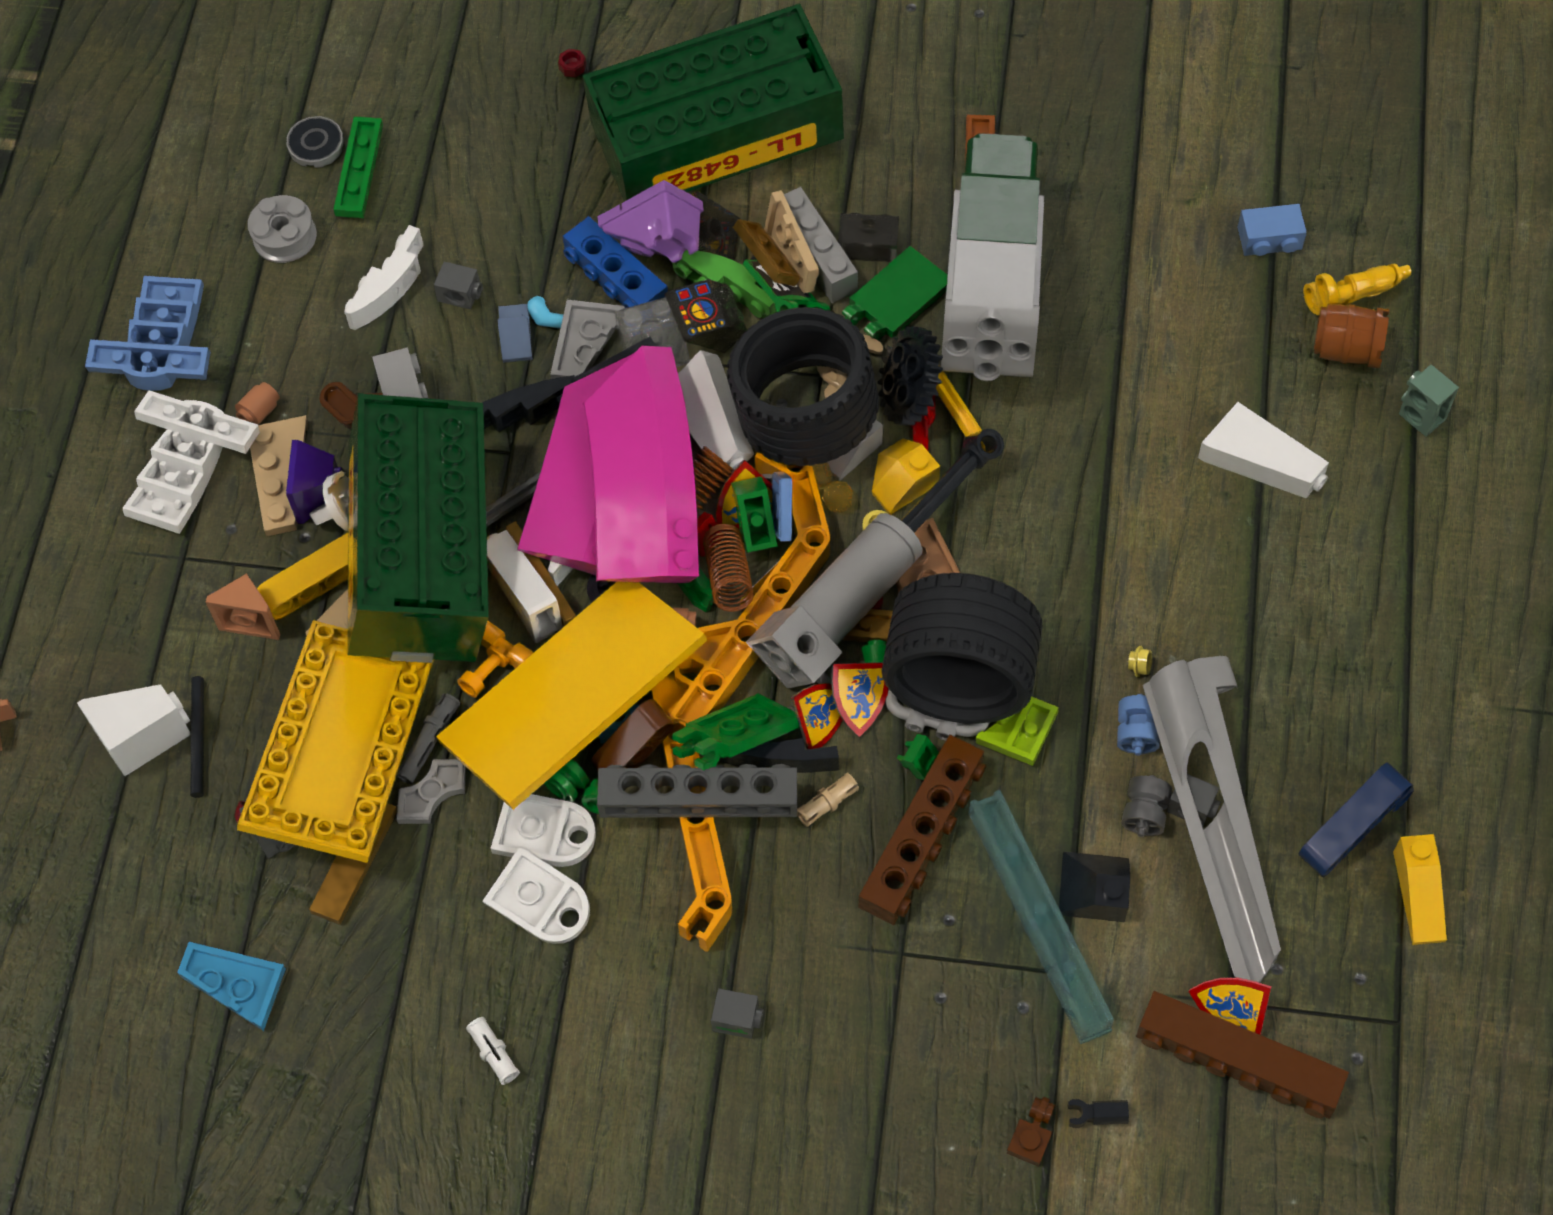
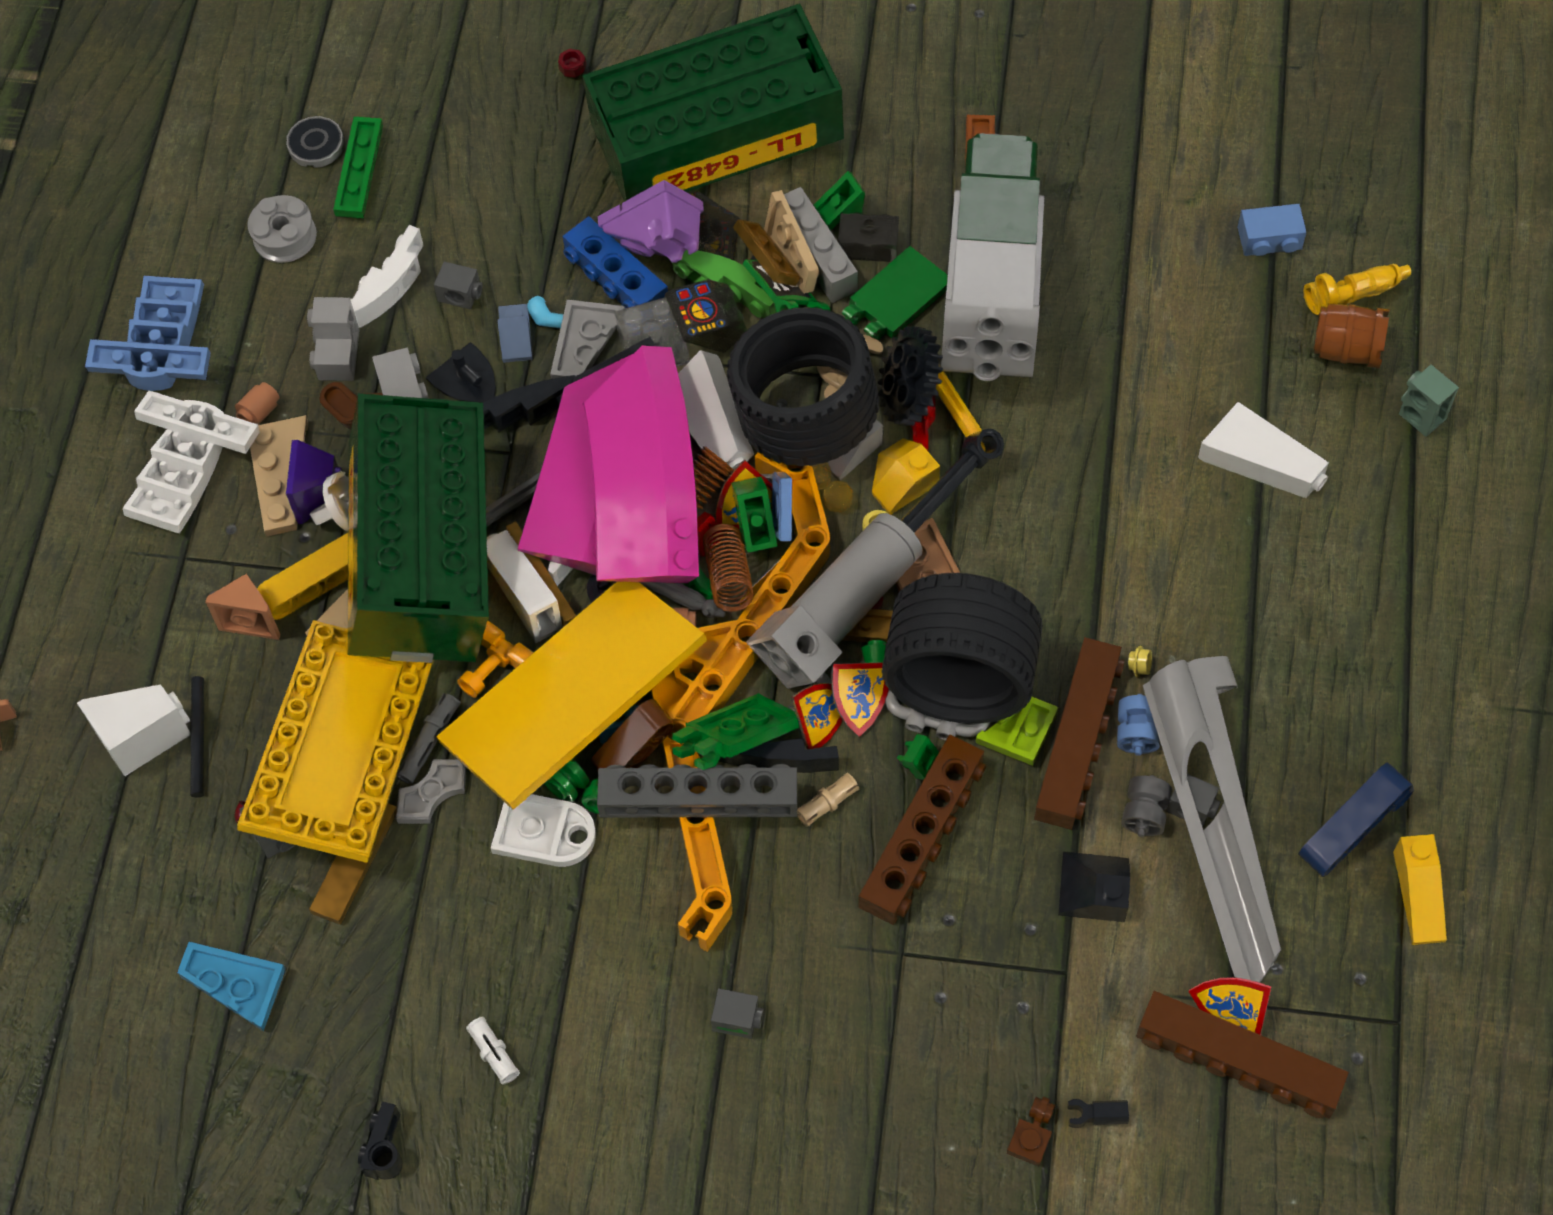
white tile [483,847,590,944] -> none
clear light blue tile [968,790,1114,1044] -> none
none -> light grey brick [307,297,360,381]
none -> black plate [358,1101,403,1180]
none -> black shield [426,342,496,403]
none -> dark grey wheel [639,582,726,618]
none -> green slope [813,171,865,231]
none -> reddish brown brick [1034,637,1125,830]

